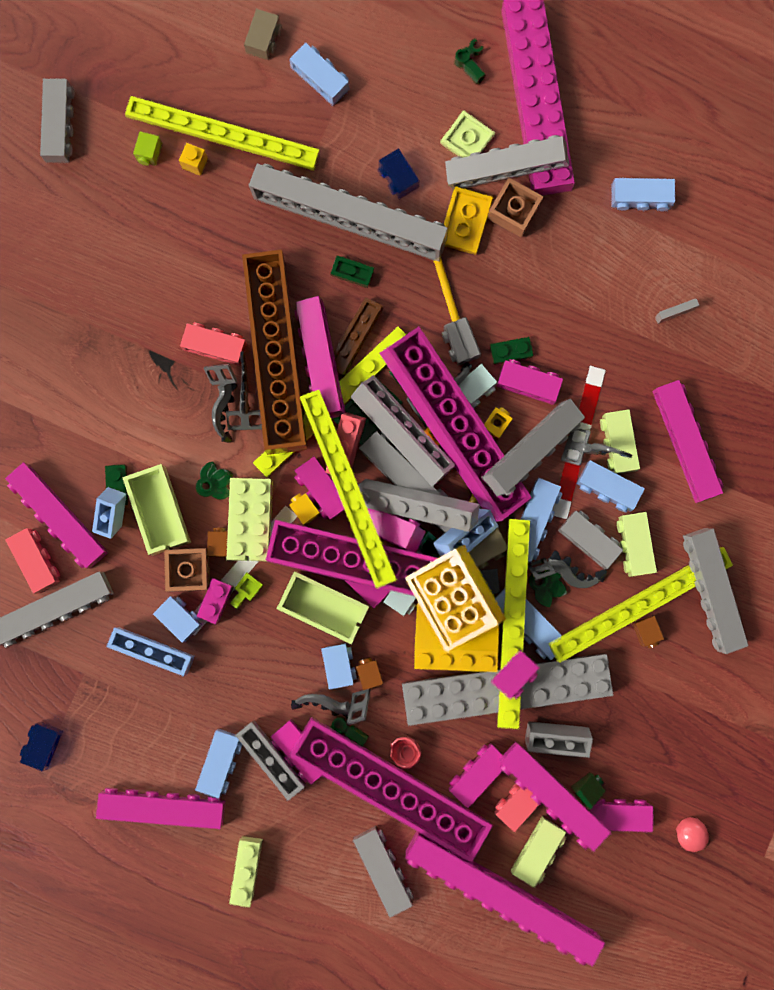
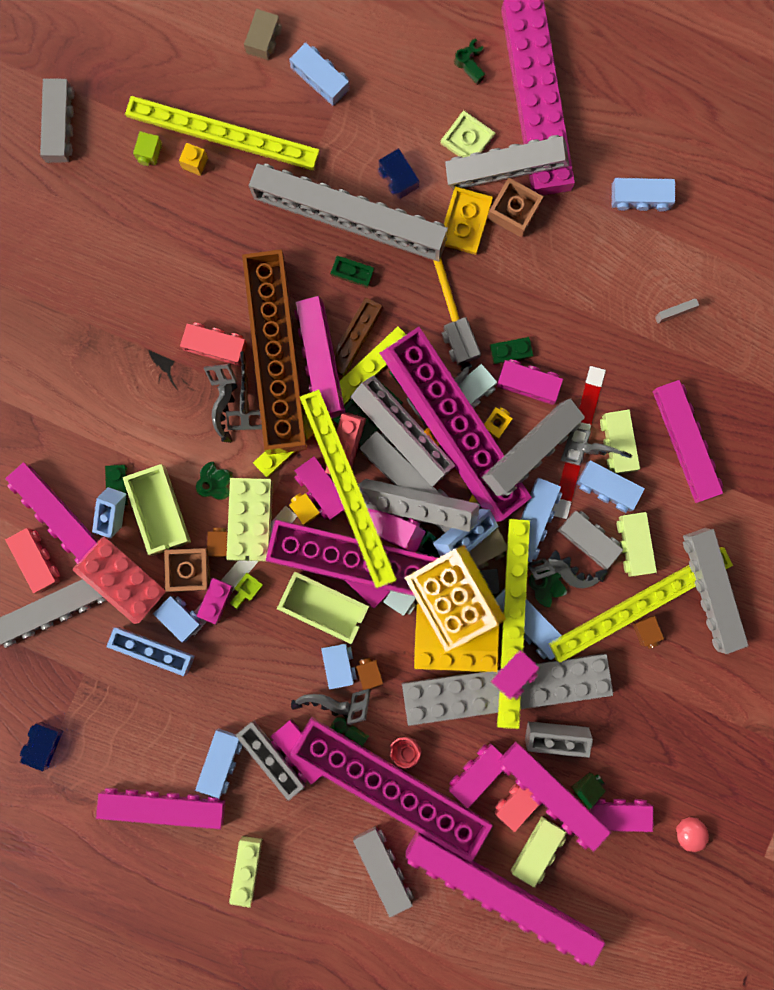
none -> coral brick [72,537,166,624]

